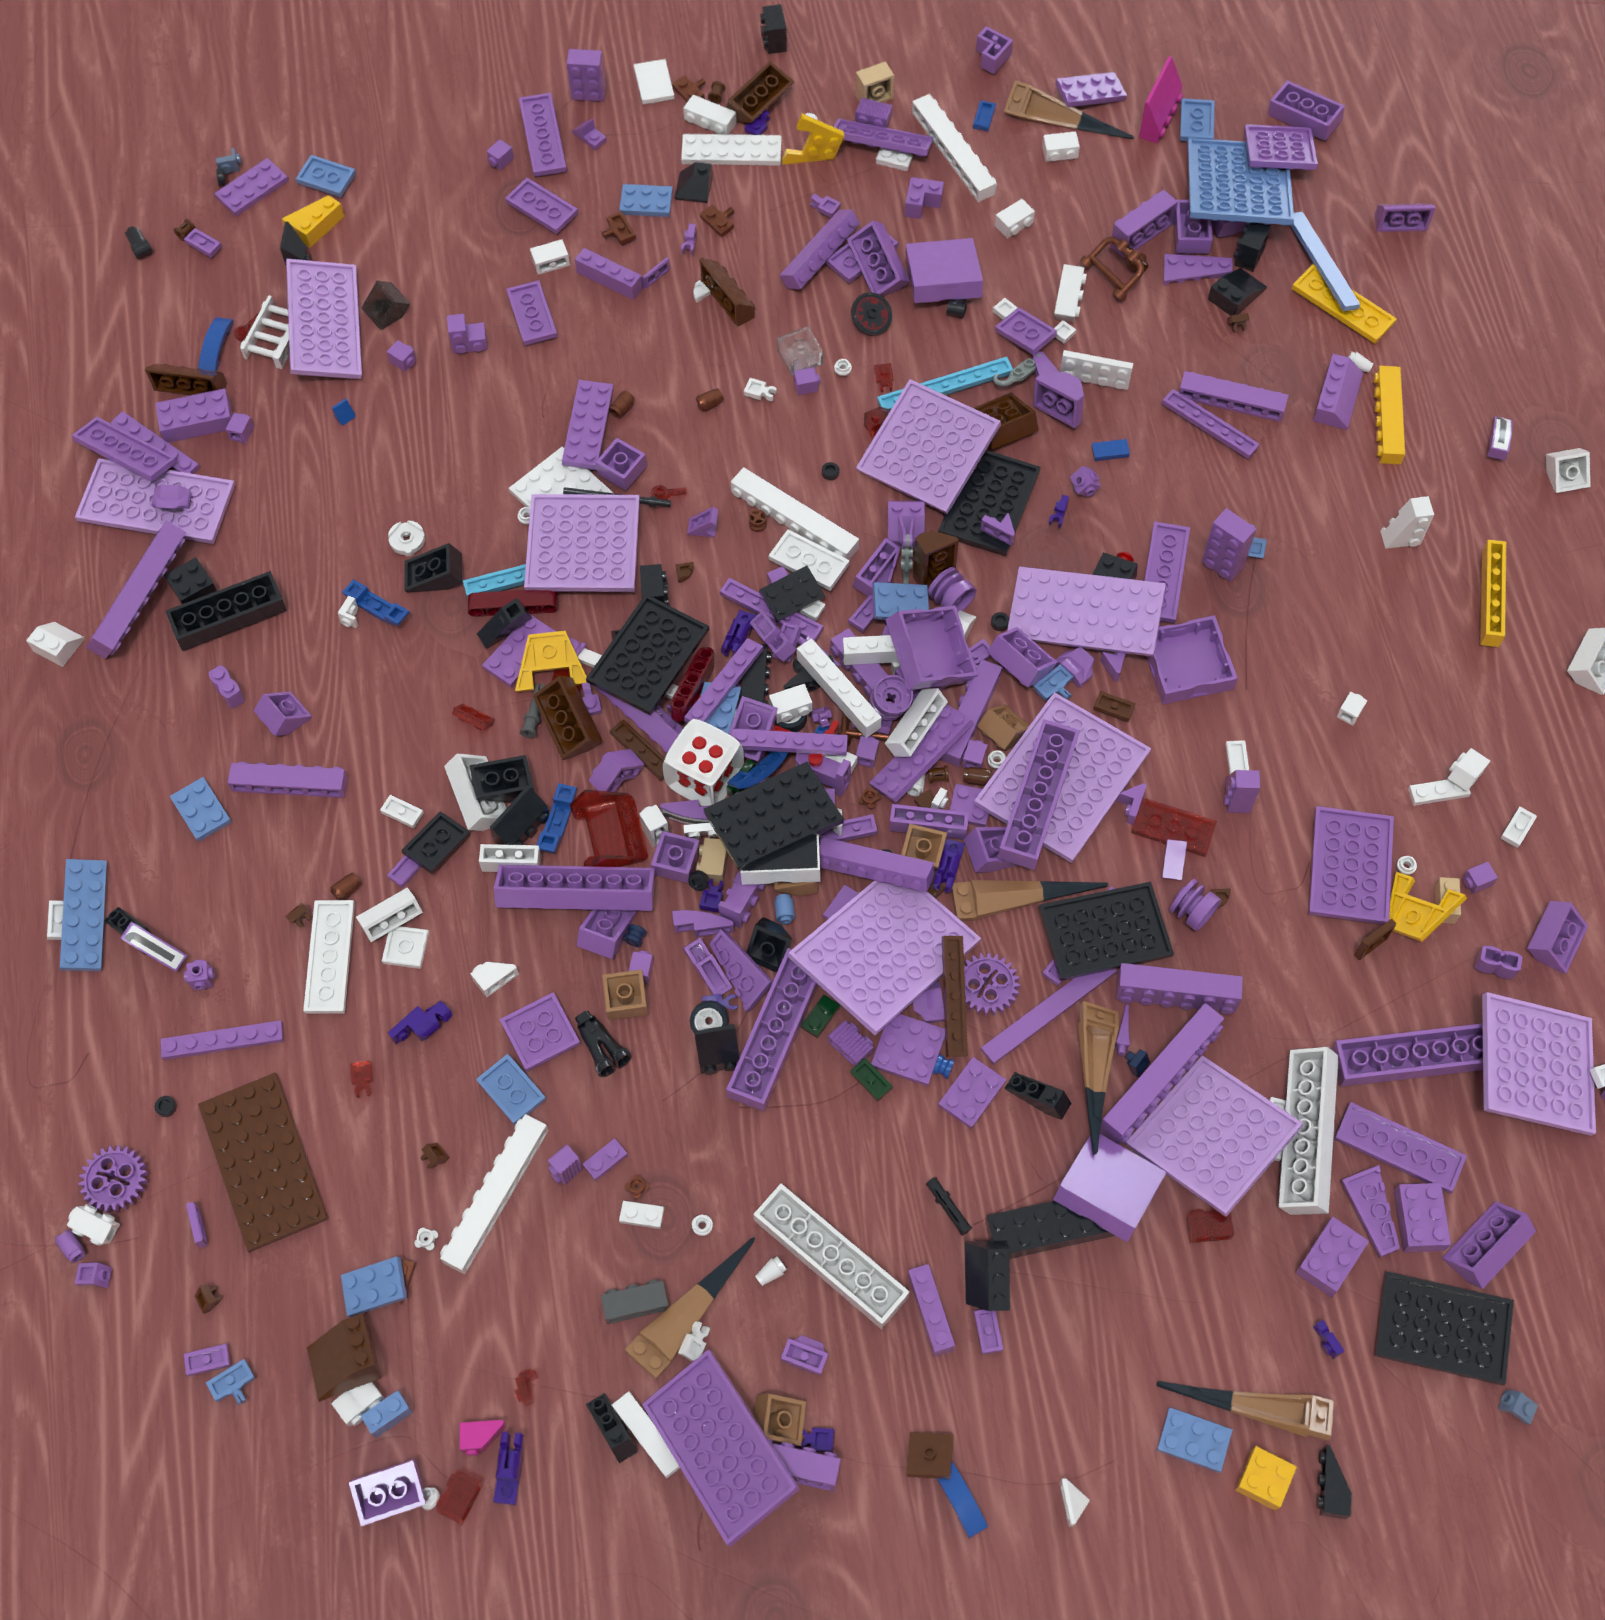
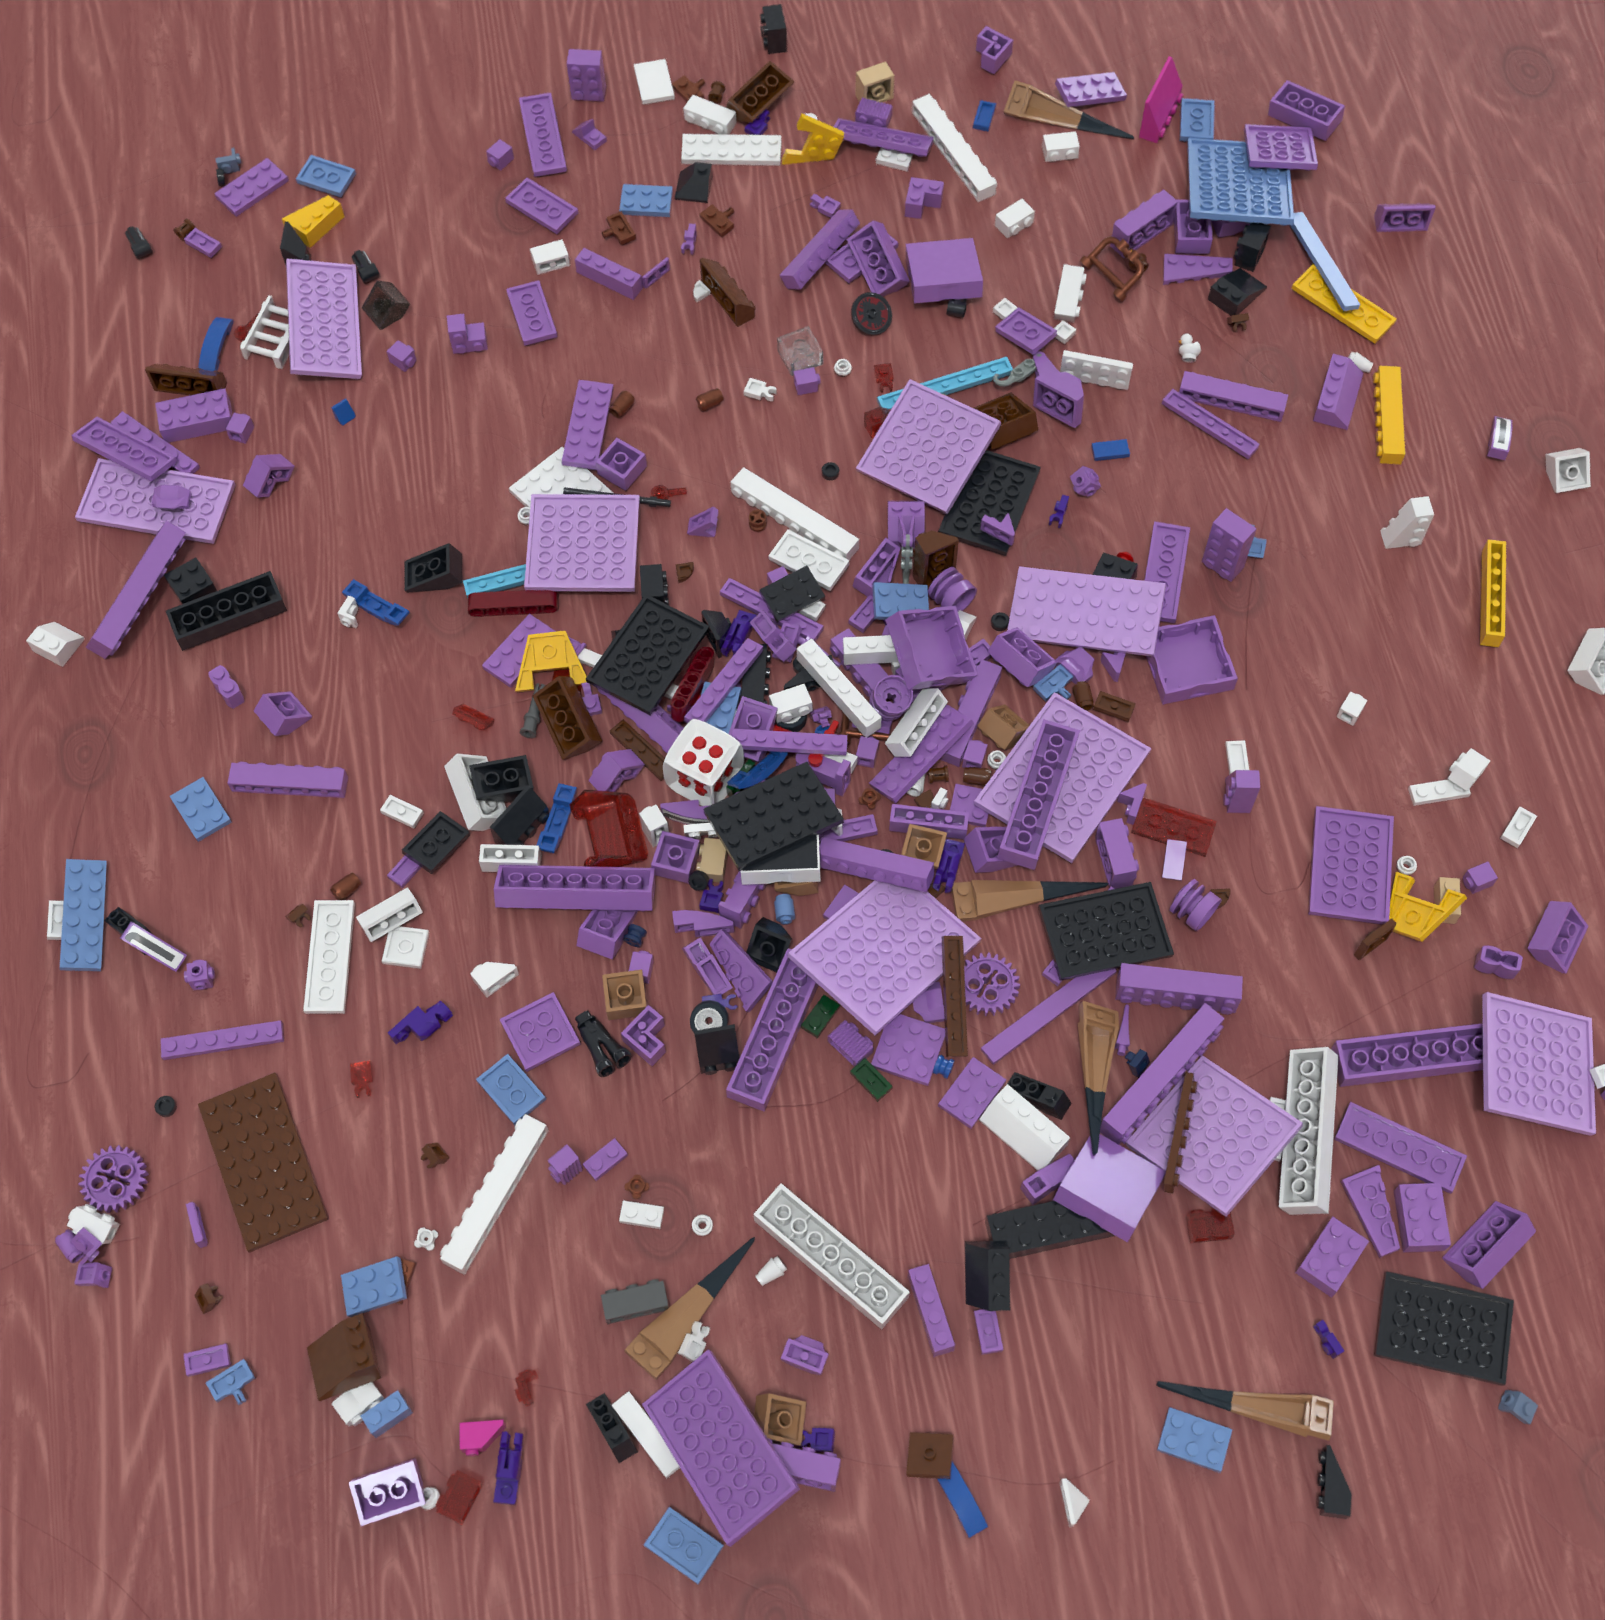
white plate [388,521,426,557] -> none
black slope [477,598,532,649] -> none
black pin [925,1177,972,1236] -> none
yellow brick [1235,1446,1297,1511] -> none
none -> medium lavender bracket [70,1227,102,1266]
none -> medium lavender brick [243,454,295,498]
none -> black piece [351,250,380,284]
none -> medium lavender brick [621,1005,666,1066]
none -> medium blue plate [644,1507,724,1585]
none -> black slope [701,610,731,659]
none -> white slope [979,1084,1070,1171]
none -> medium lavender slope [1020,1154,1075,1205]
none -> reddish brown piece [1072,681,1094,711]
none -> medium lavender brick [1095,818,1139,889]
none -> reddish brown plate [1164,1072,1198,1194]
none -> white animal [1179,334,1201,362]

